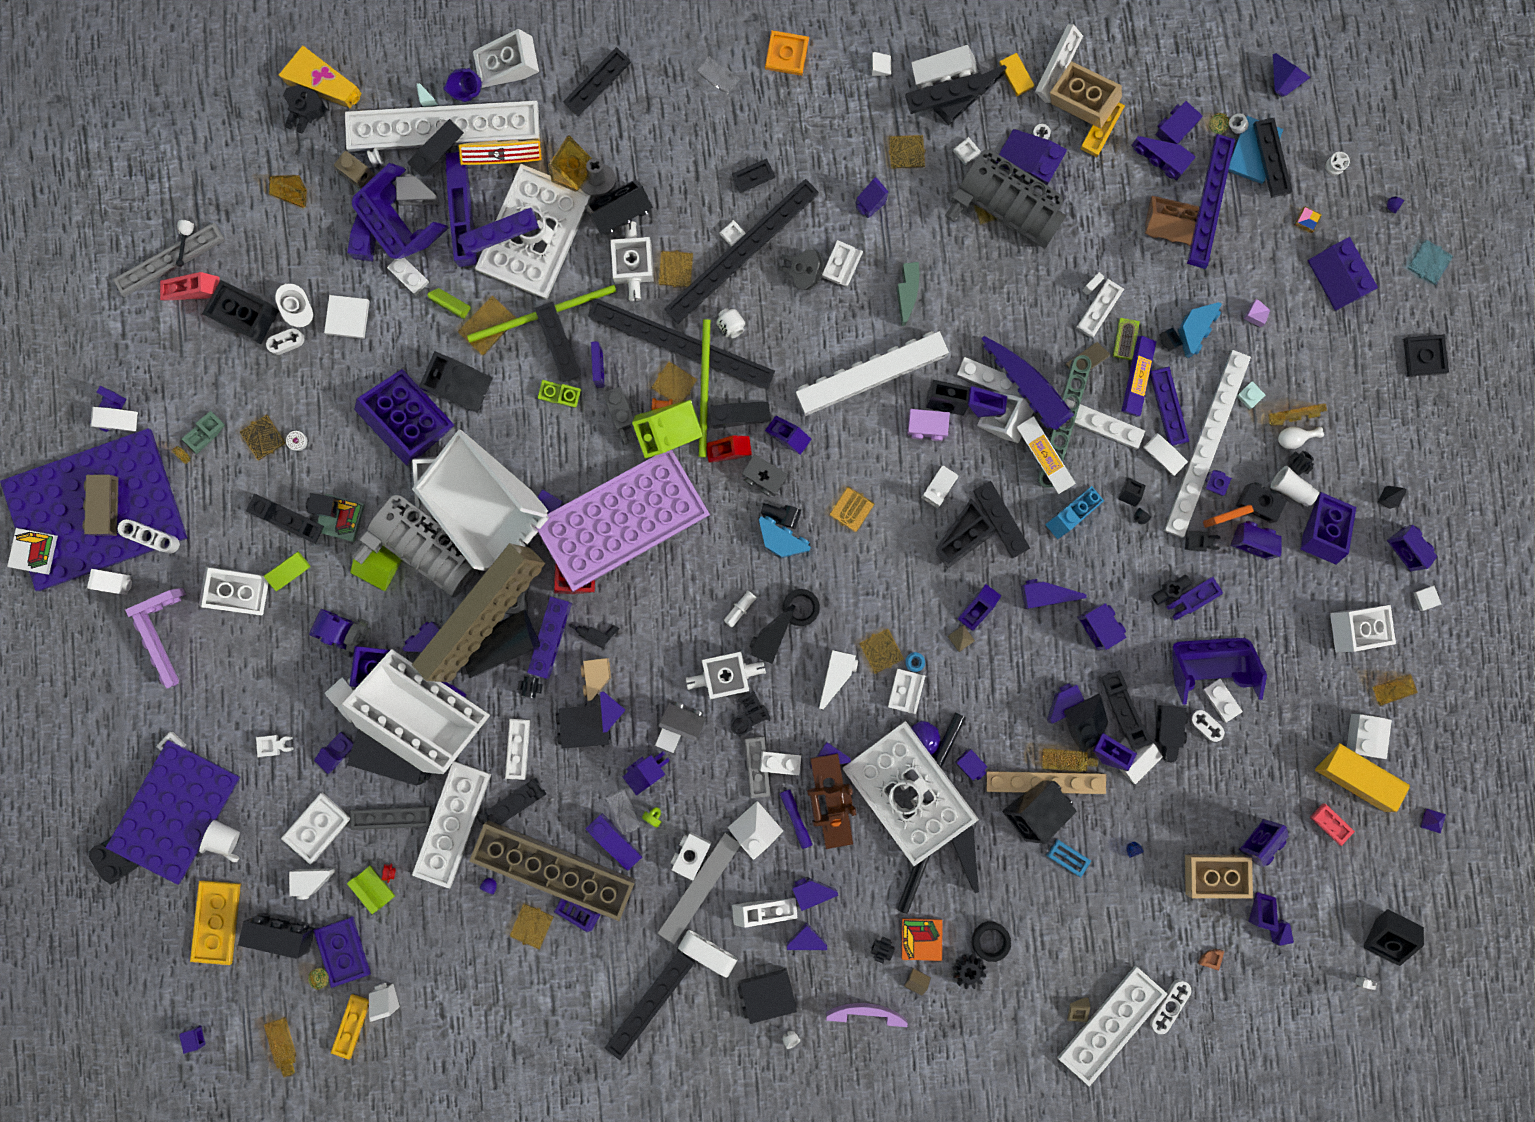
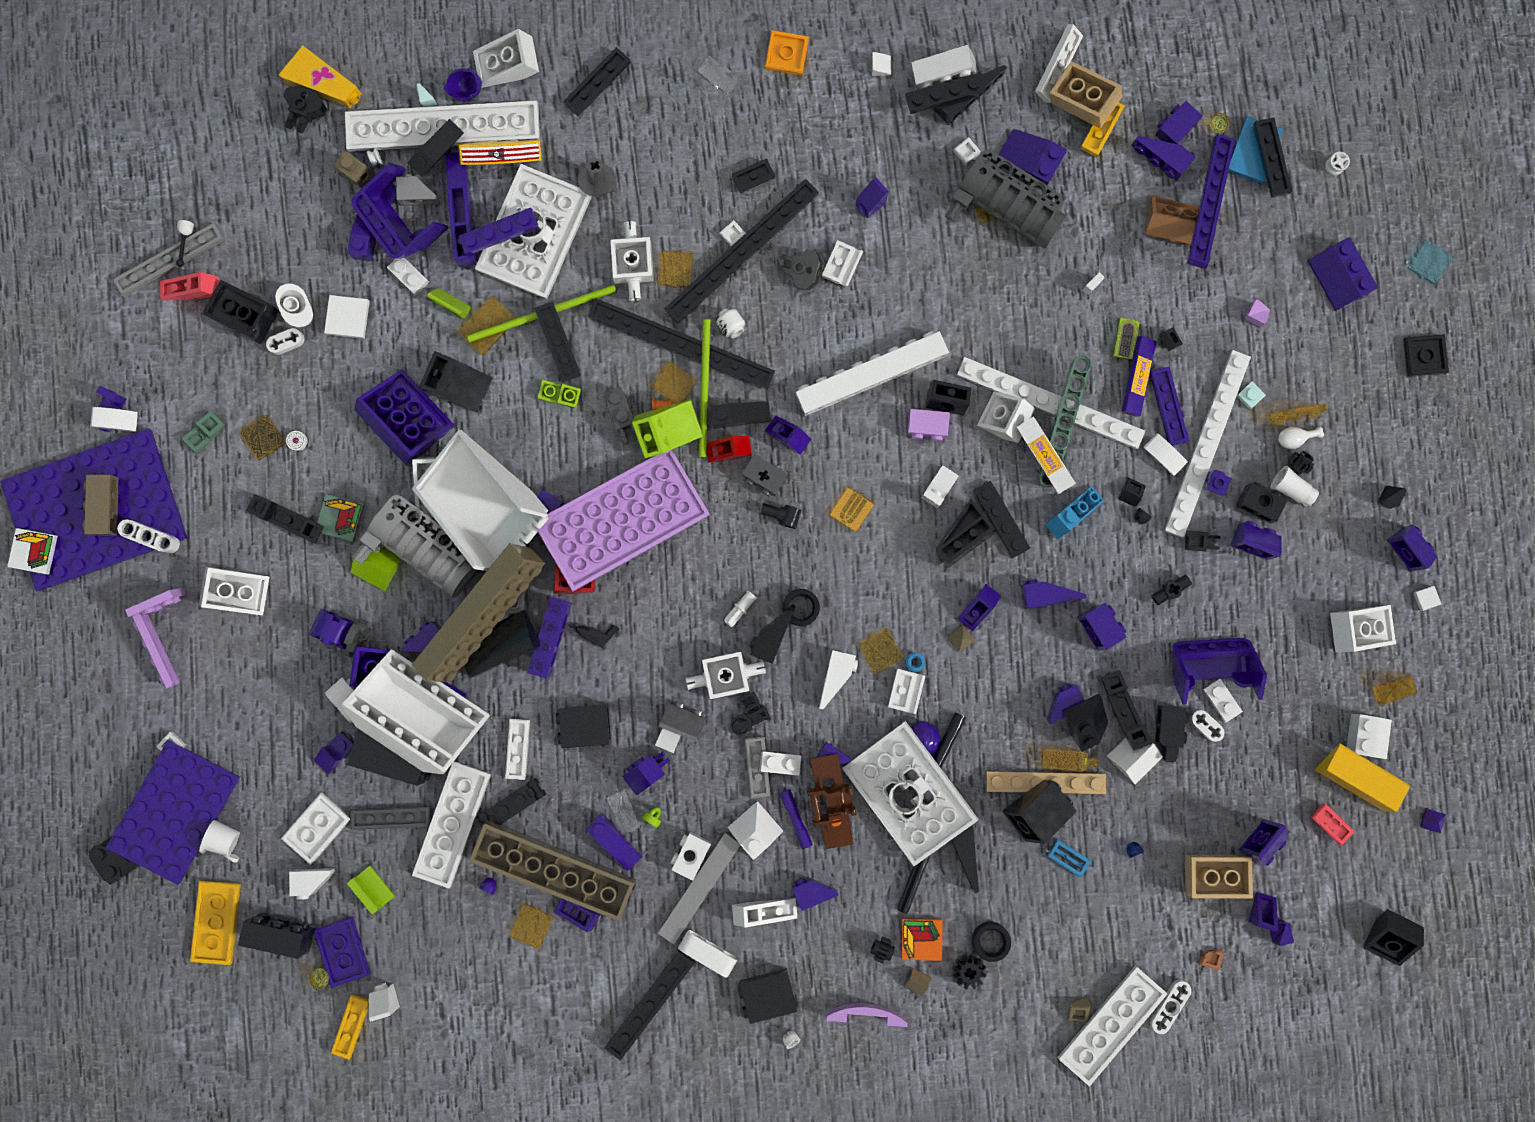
white slope [87,569,132,595] -> none
clear yellow tile [172,445,191,464] -> none
dark purple slope [179,1025,206,1054] -> none
white plate [256,735,293,757] -> none
lime slope [263,551,311,591] -> none
clear yellow hinge [264,1017,297,1078] -> none
clear yellow slope [269,175,307,208] -> none
black brick [306,493,339,518] -> none
red plate [381,863,396,883] -> none
black gear [517,676,543,698] -> none
clear yellow slope [548,135,592,192] -> none
tan slope [581,658,611,701] -> none
black brick [585,179,653,235] -> none
dark purple tile [591,341,605,388] -> none
dark purple slope [600,692,625,732] -> none
dark azure slope [759,516,811,558] -> none
dark purple slope [787,922,827,950] -> none
clear yellow piece [888,135,926,169] -> none
sand green slope [896,262,920,326] -> none
dark purple brick [955,749,987,780] -> none
dark purple slope [968,386,1007,418] -> none
dark purple slope [981,336,1075,430] -> none
yellow tile [999,53,1035,96] -> none
white bush [1032,124,1051,140] -> none
dark tan slope [1065,342,1110,380] -> none
white tile [1076,279,1124,338] -> none
dark purple slope [1093,733,1137,771] -> none
dark purple hinge [1166,577,1223,621] -> none
dark azure slope [1178,302,1222,358] -> none
orange tile [1203,505,1254,528] -> none
white bush [1229,113,1249,134] -> none
dark purple slope [1273,53,1311,97] -> none
tile [1294,206,1322,233] -> none
dark purple slope [1300,492,1356,565] -> none
white tile [1355,976,1377,990] -> none
dark purple hinge [1387,196,1405,214] -> none

